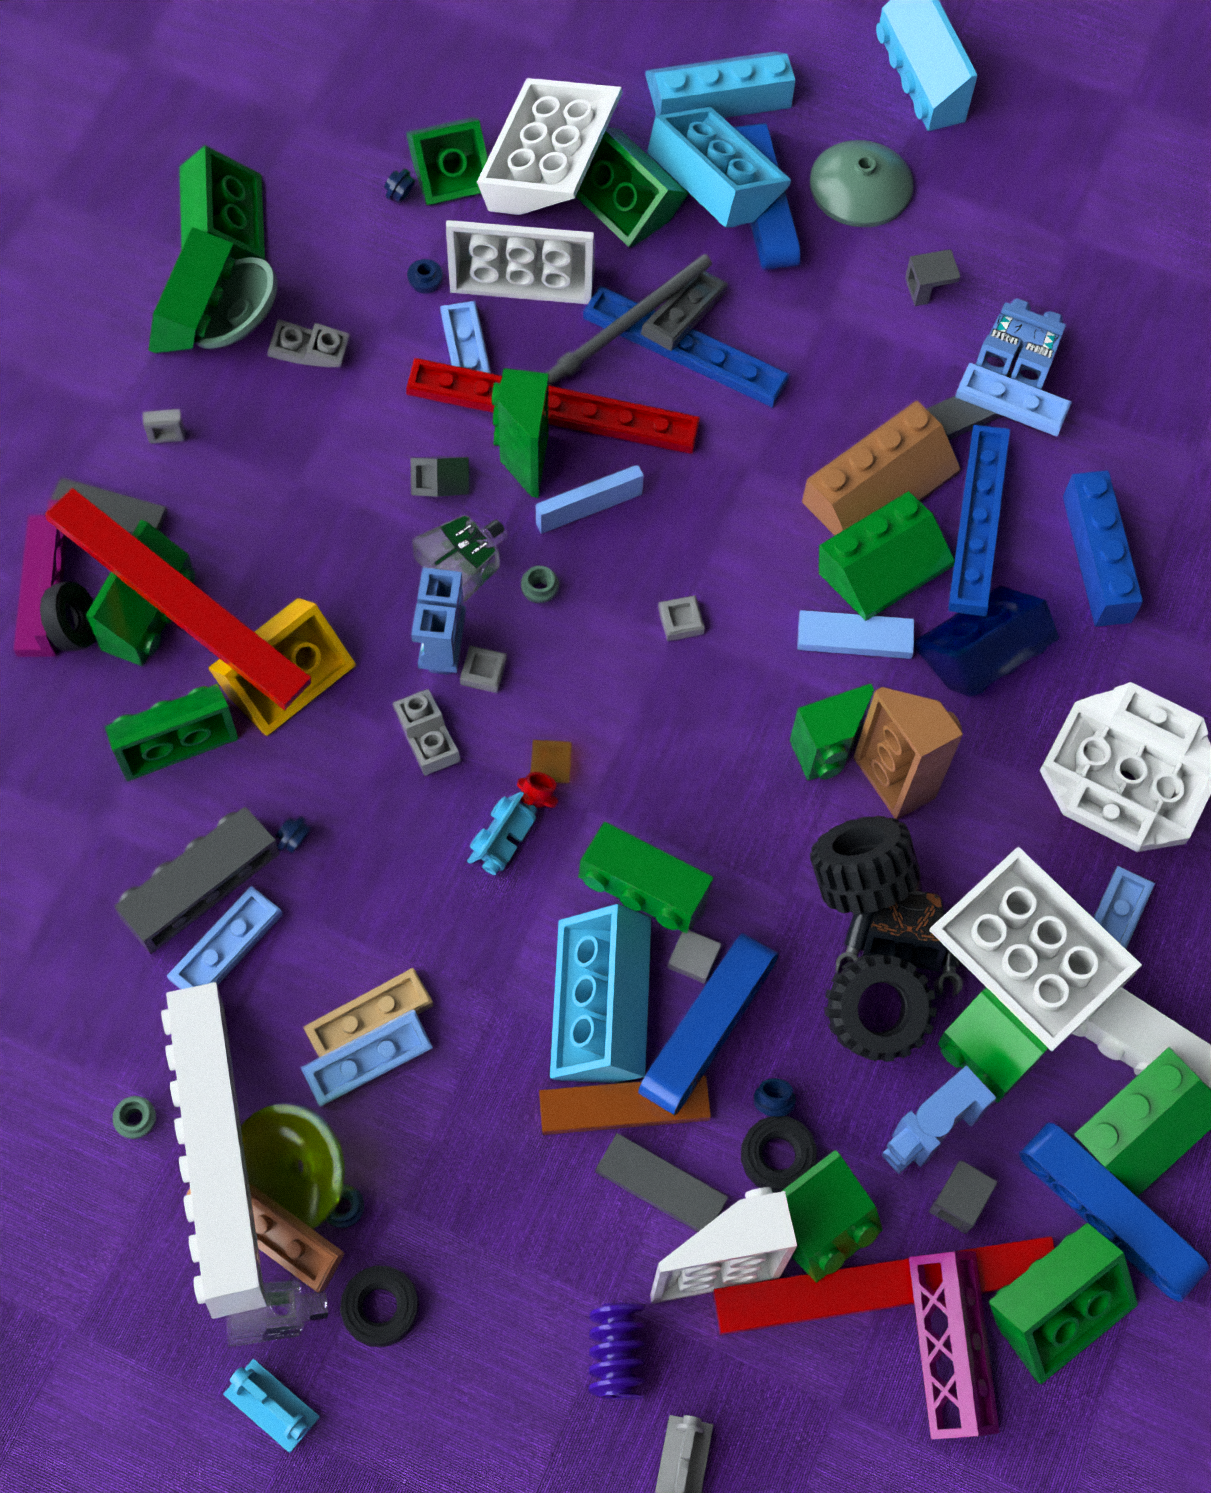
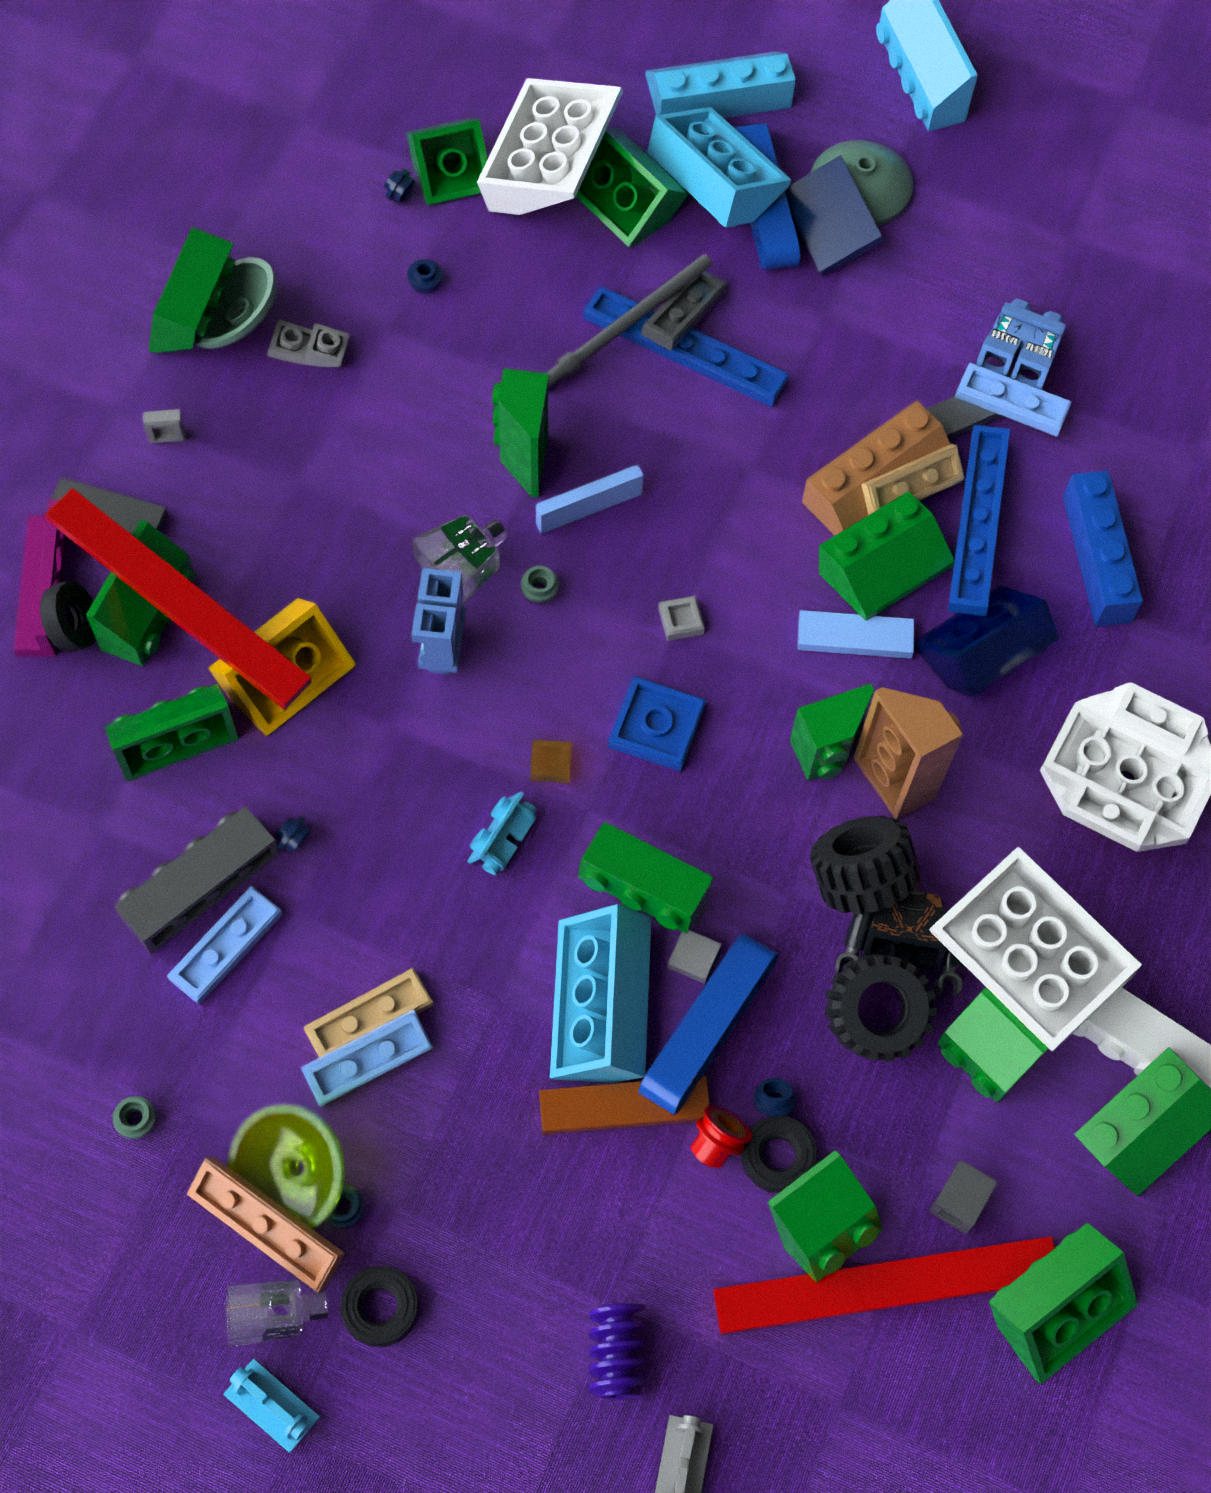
white brick [161,982,267,1319] -> none
green slope [179,145,265,260] -> none
light grey slope [393,689,461,776] -> none
red tile [406,358,700,454] -> none
dark grey panel [410,456,469,497] -> none
light blue tile [440,301,491,373] -> none
white slope [446,220,595,304] -> none
light grey tile [460,646,507,693] -> none
red plate [517,772,558,808] -> none
dark grey tile [595,1133,728,1232] -> none
white slope [650,1187,797,1304] -> none
medium blue hips [882,1065,996,1174] -> none
dark grey panel [905,249,960,306] -> none
magenta fence [909,1251,1000,1439] -> none
blue beam [1019,1122,1210,1302] -> none
light blue tile [1093,866,1155,949] -> none
none -> blue tile [607,676,706,772]
none -> red piece [690,1105,752,1169]
none -> dark blue tile [785,155,885,277]
none -> tan tile [861,444,965,515]

